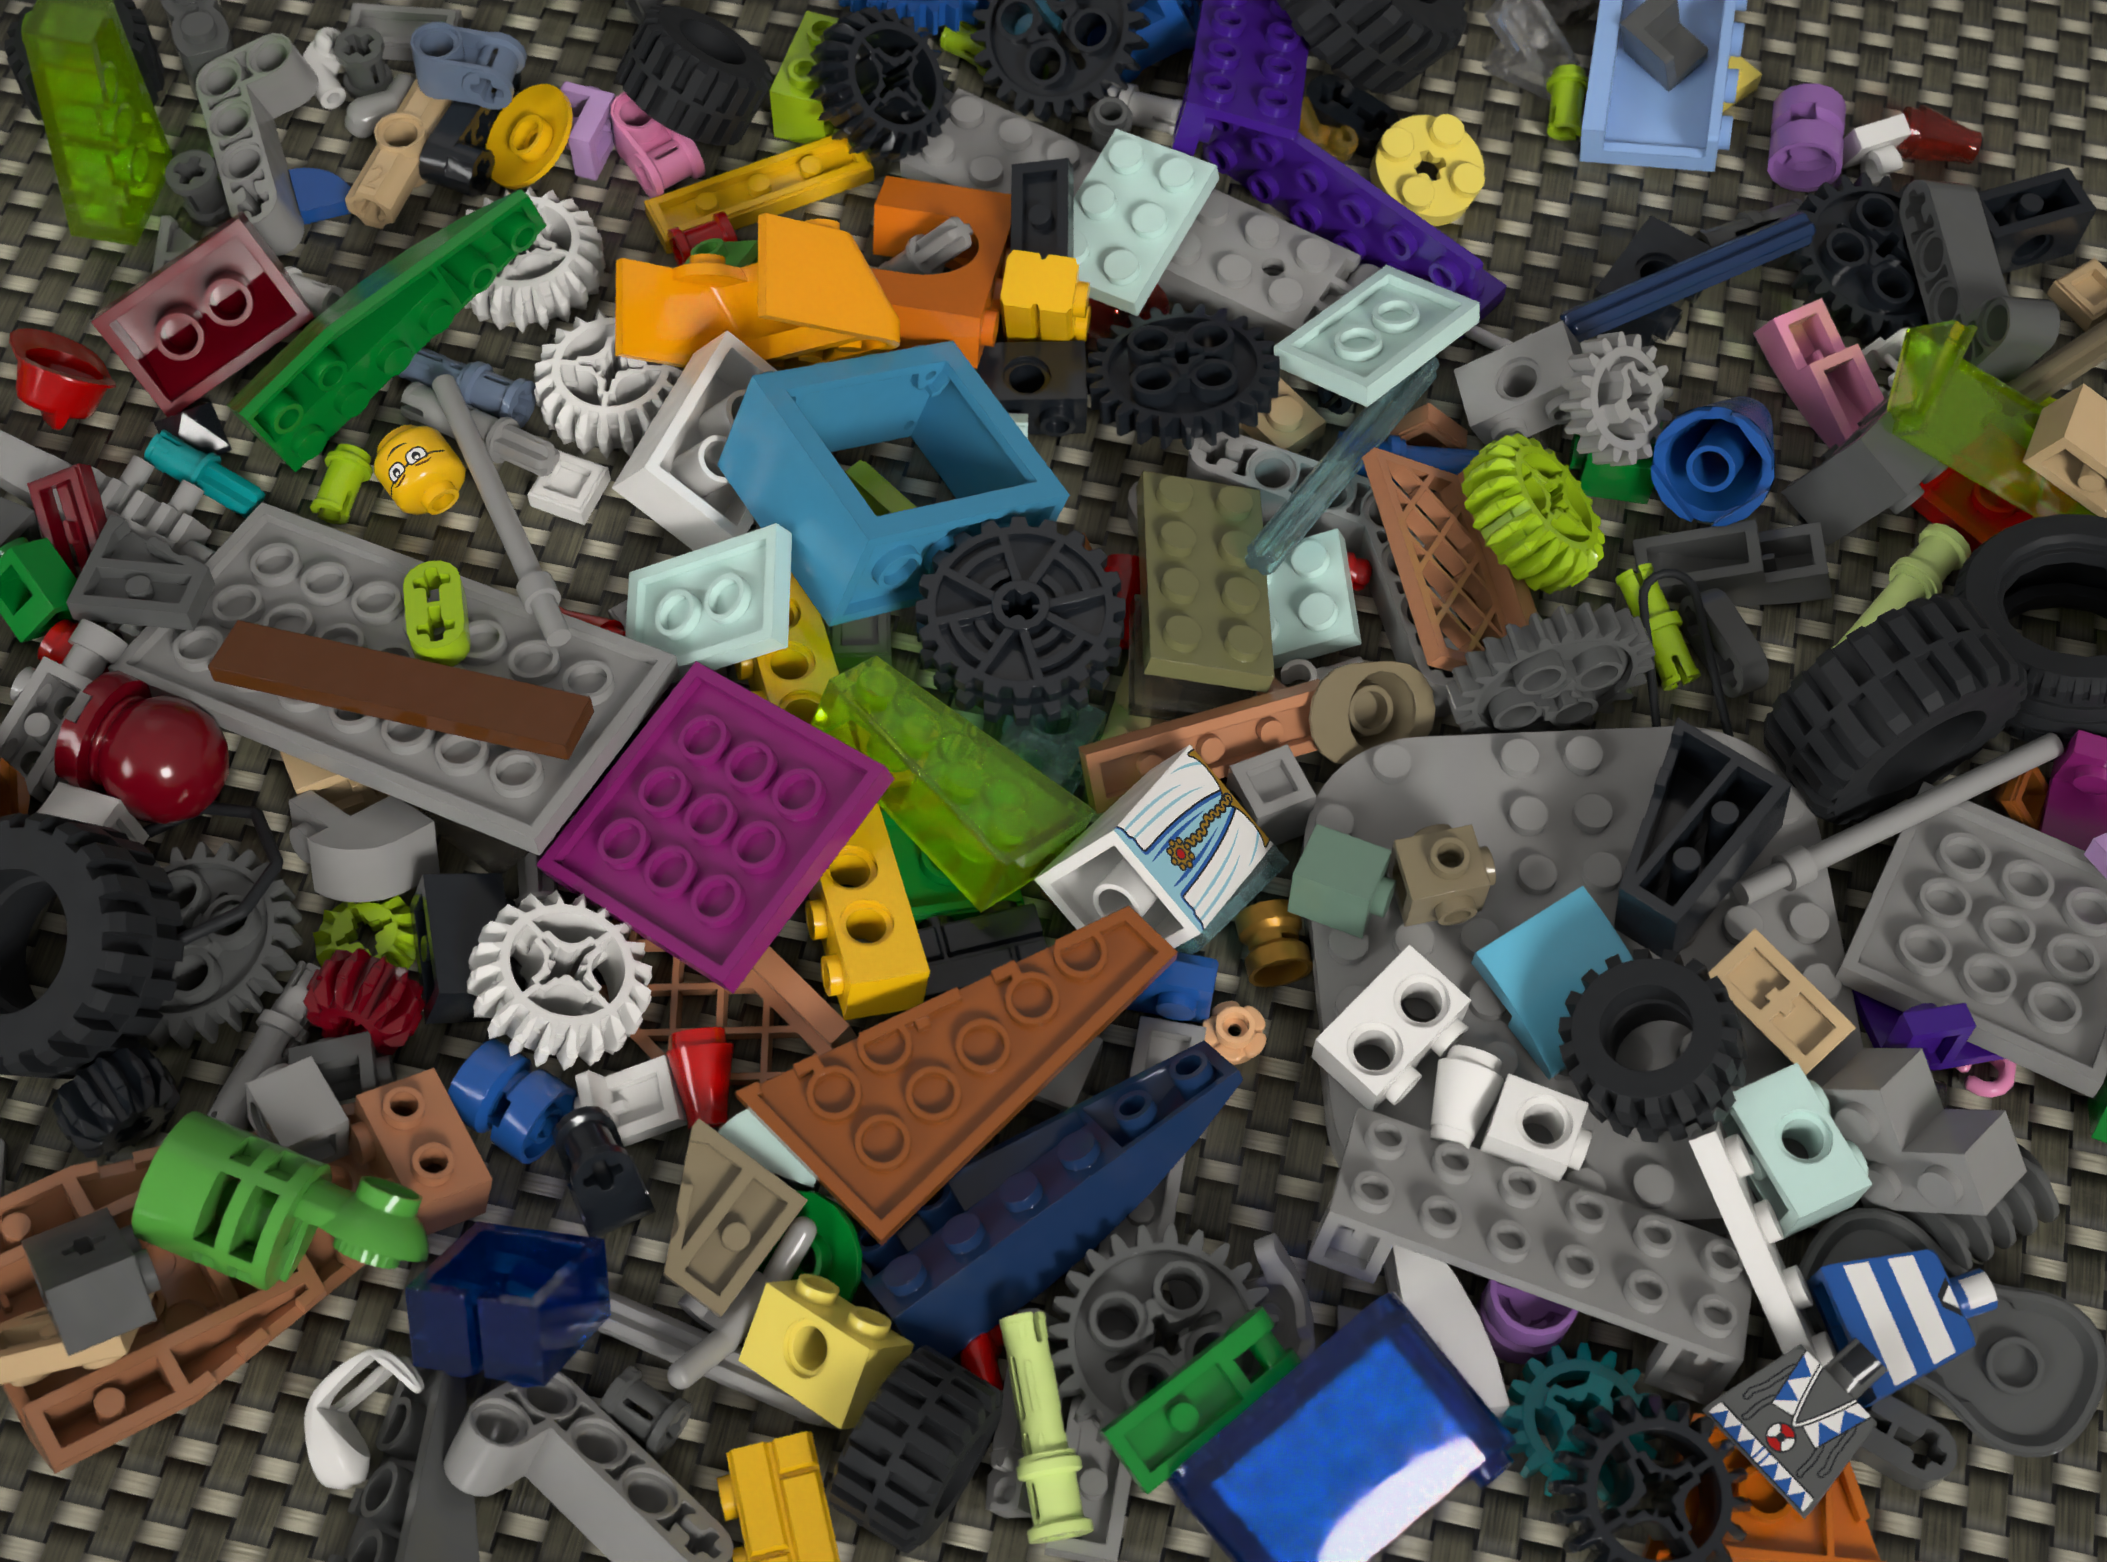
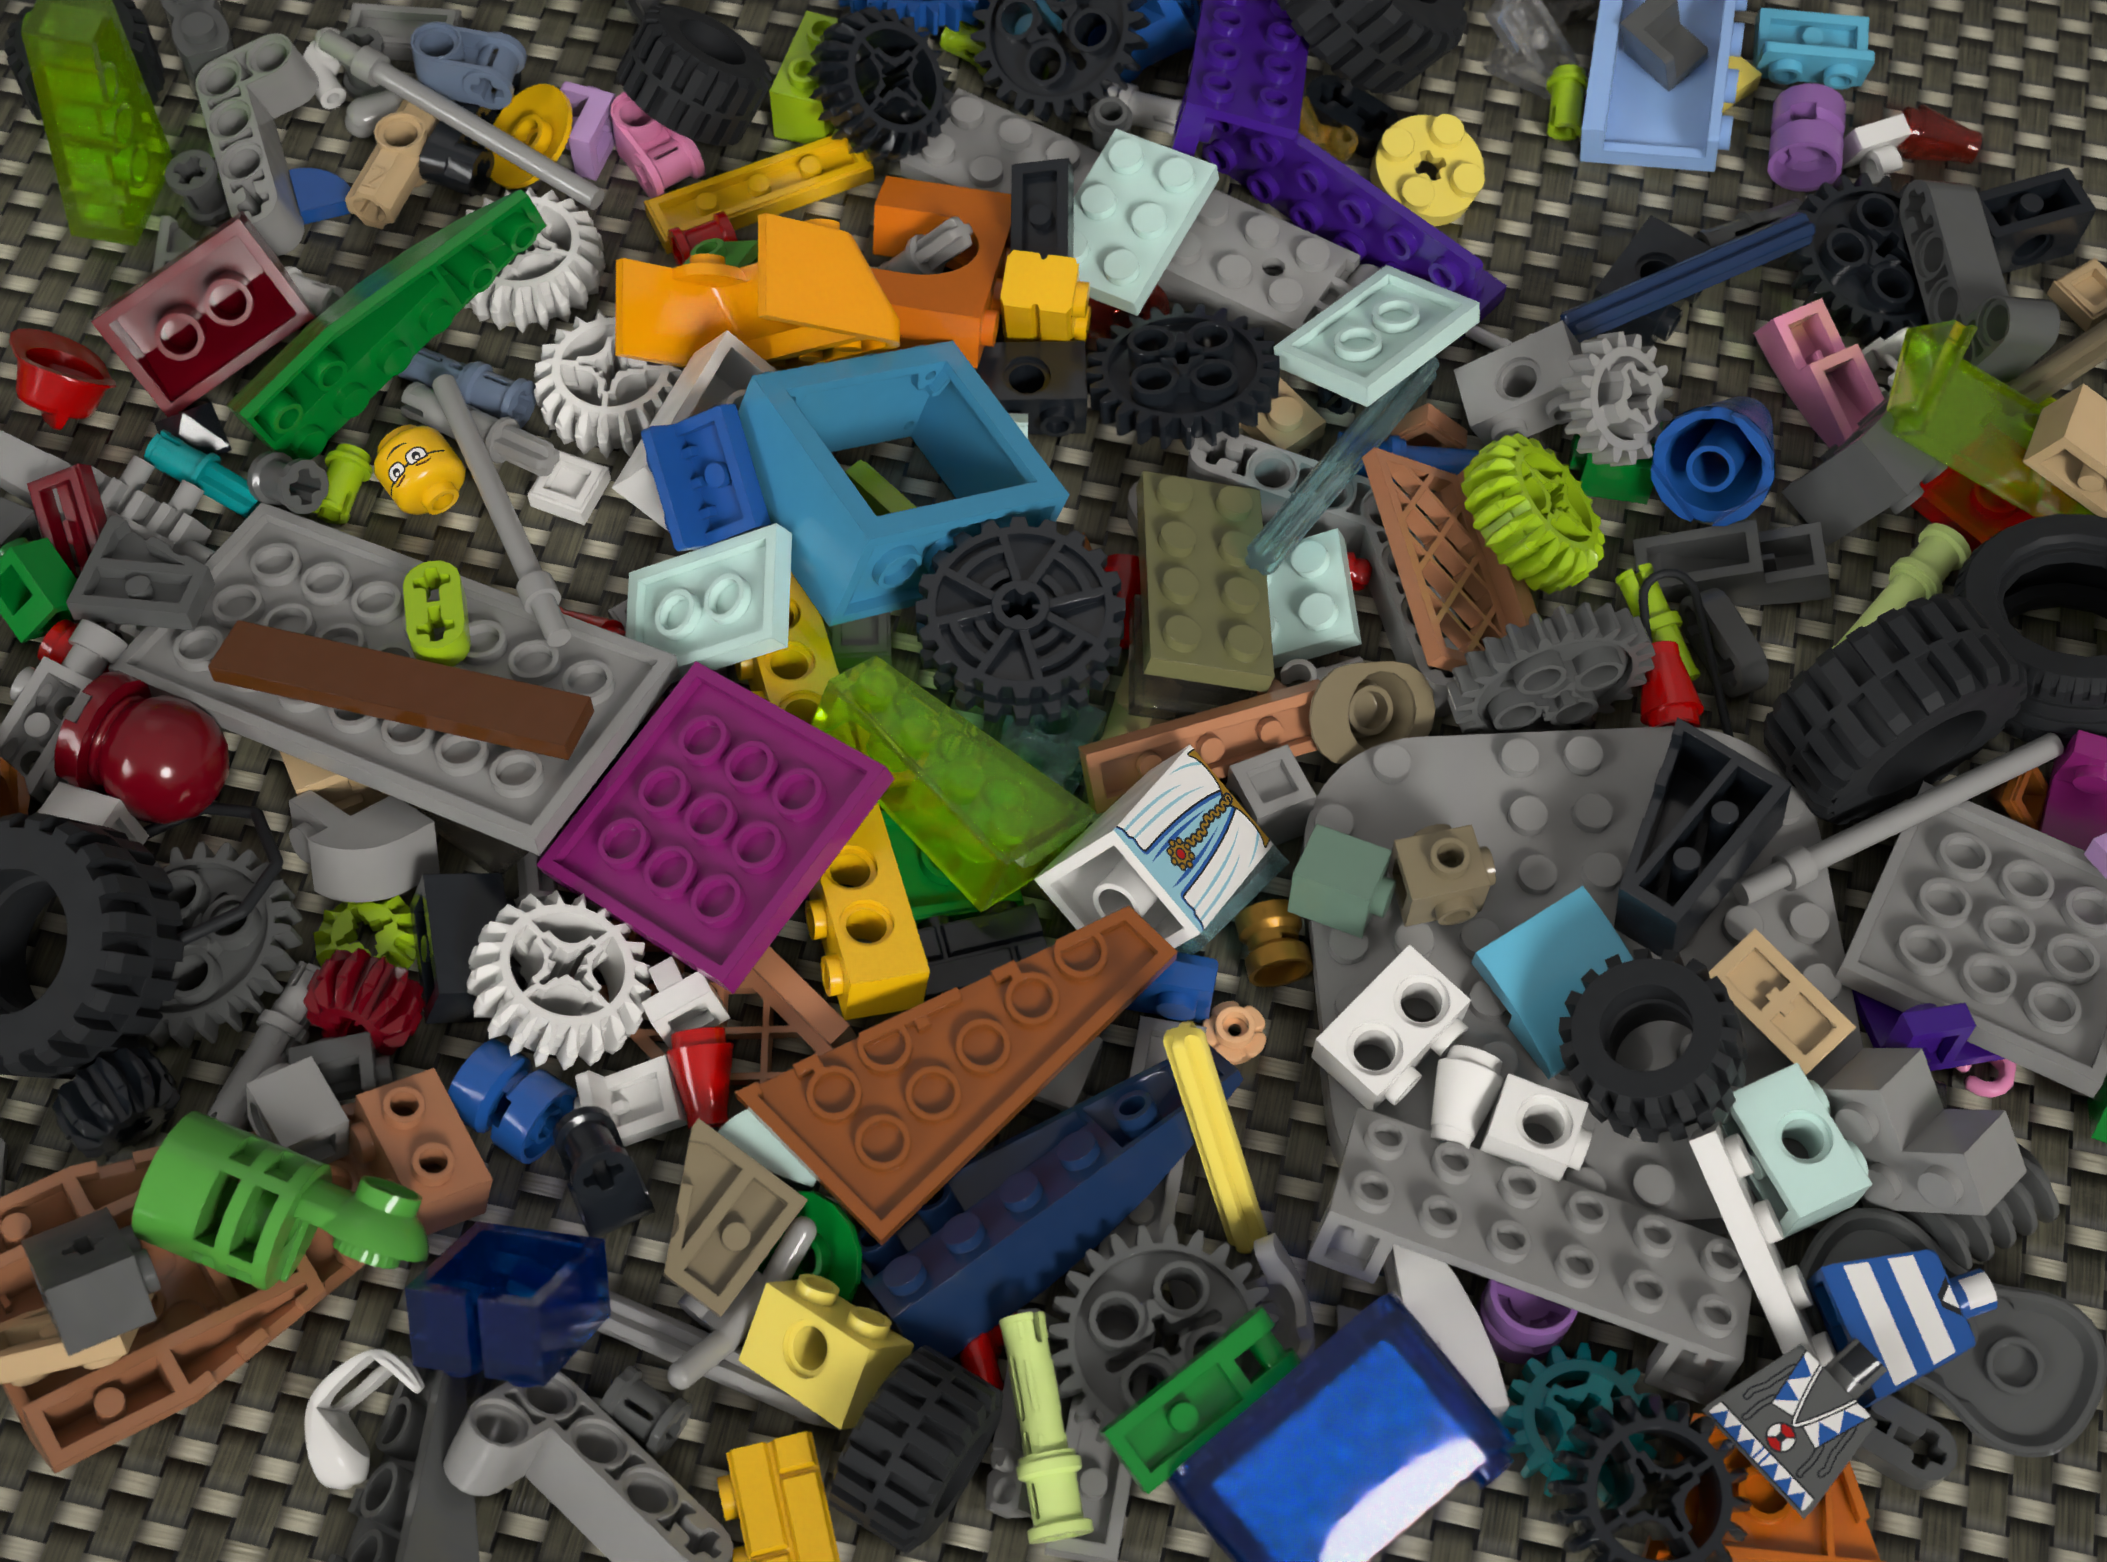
none -> dark grey bush [247,451,329,514]
none -> light grey bar [319,30,604,210]
none -> blue bracket [641,404,771,551]
none -> white tile [641,956,730,1050]
none -> light yellow axle [1163,1021,1268,1254]
none -> red cone [1640,641,1704,728]
none -> medium azure bracket [1753,7,1875,89]

